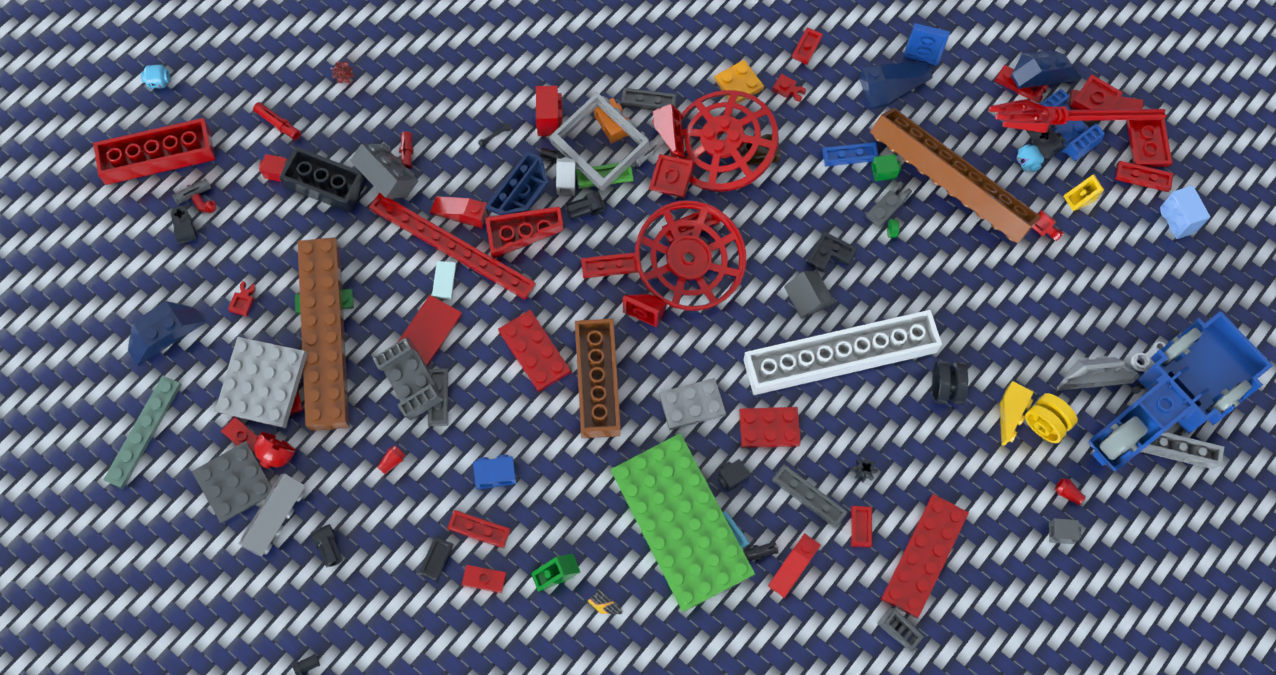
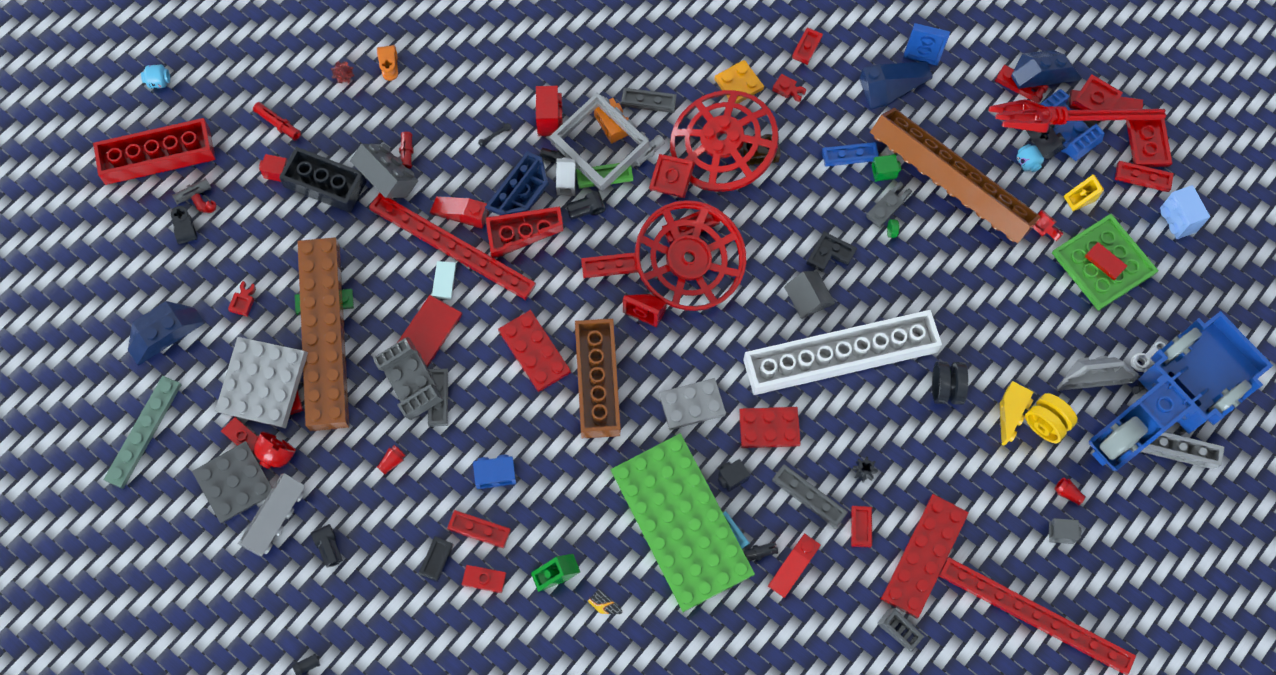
slope [652,104,685,159] -> none
none -> orange piece [377,45,398,81]
none -> red plate [939,557,1136,675]
none -> bright green plate [1052,214,1159,311]
none -> red tile [1084,242,1127,280]

